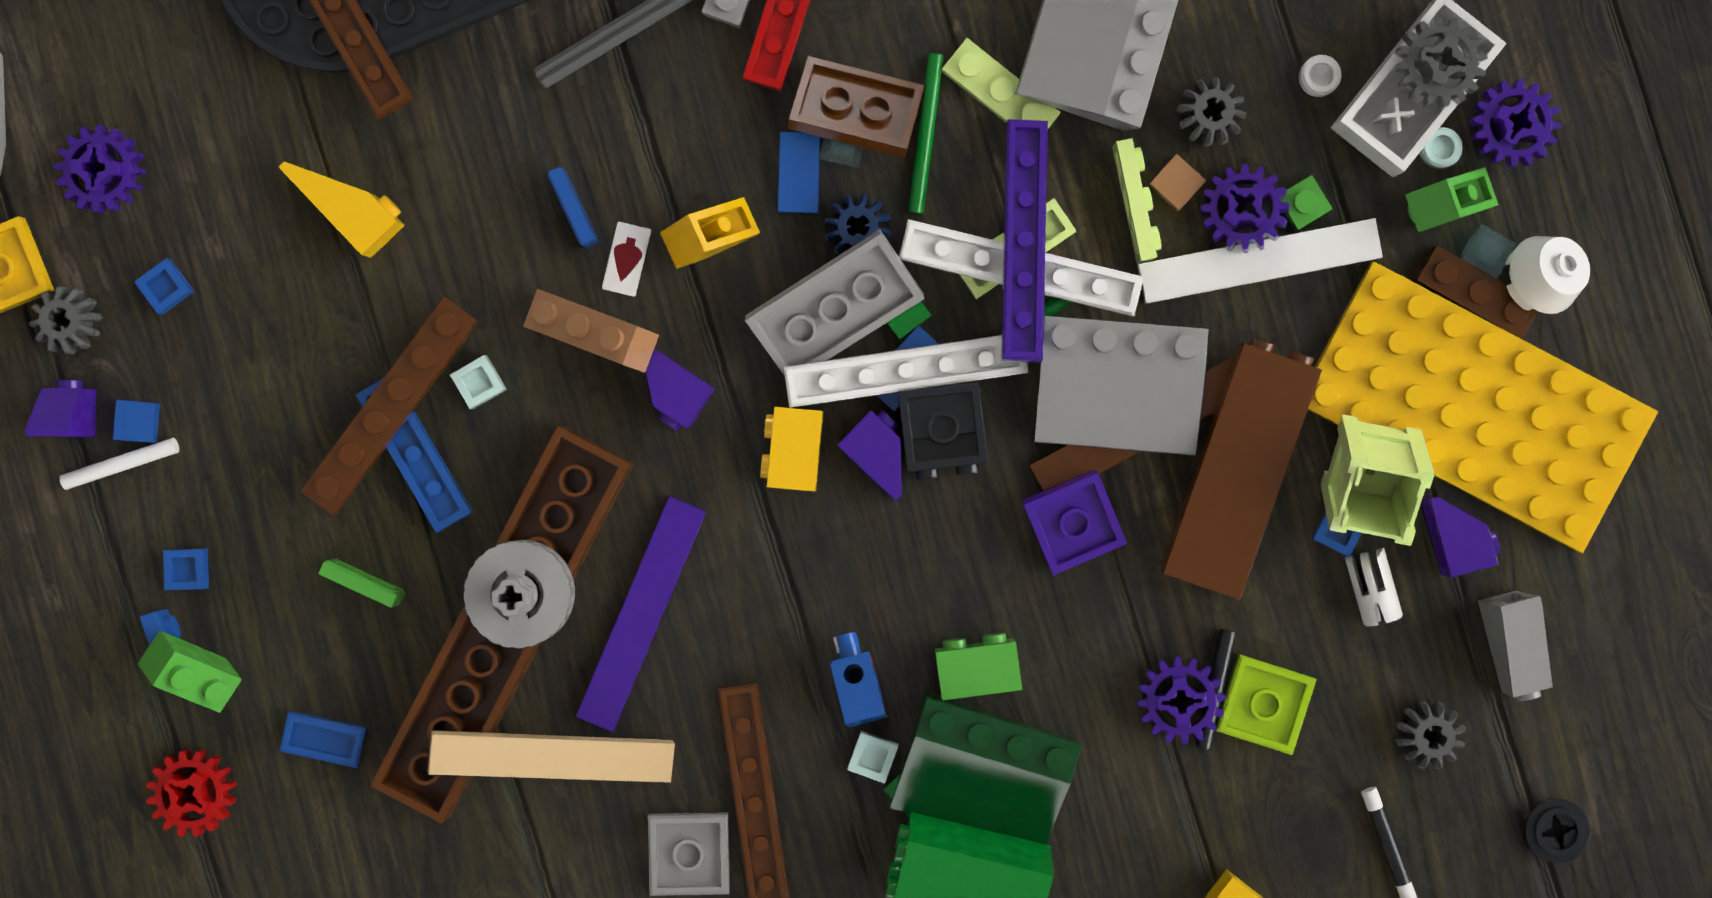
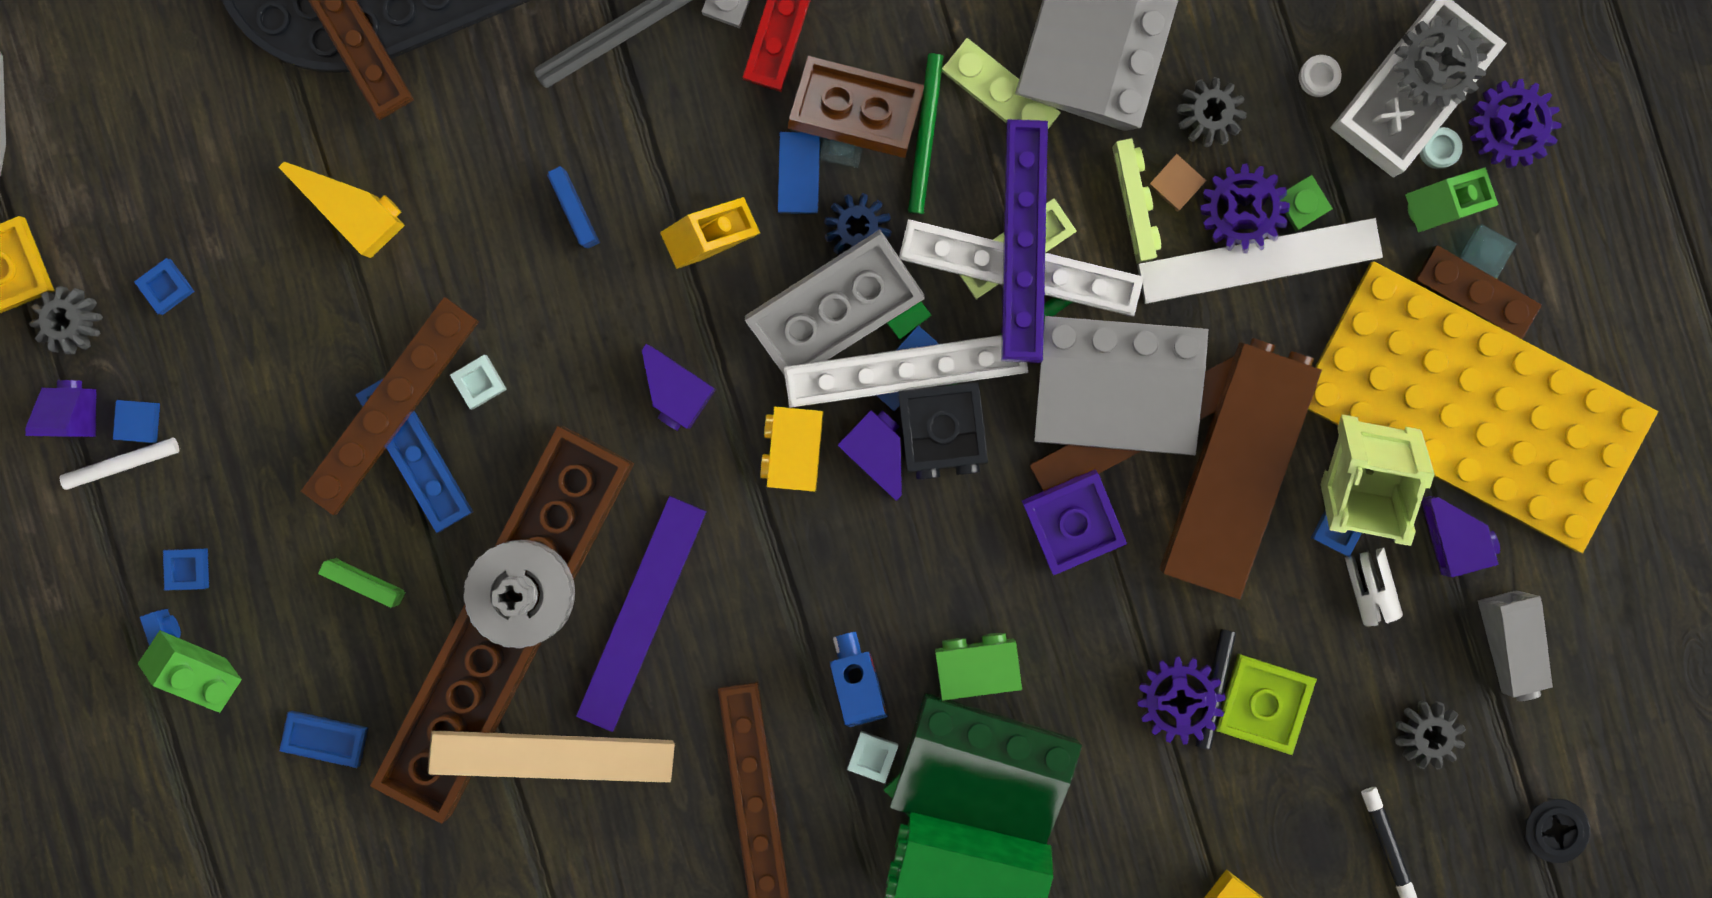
dark purple gear [54,125,146,214] -> none
red gear [146,749,237,837] -> none
medium nougat brick [523,289,659,373] -> none
white sticker [602,222,651,297] -> none
light grey tile [648,812,730,896] -> none
white cone [1505,236,1590,314] -> none

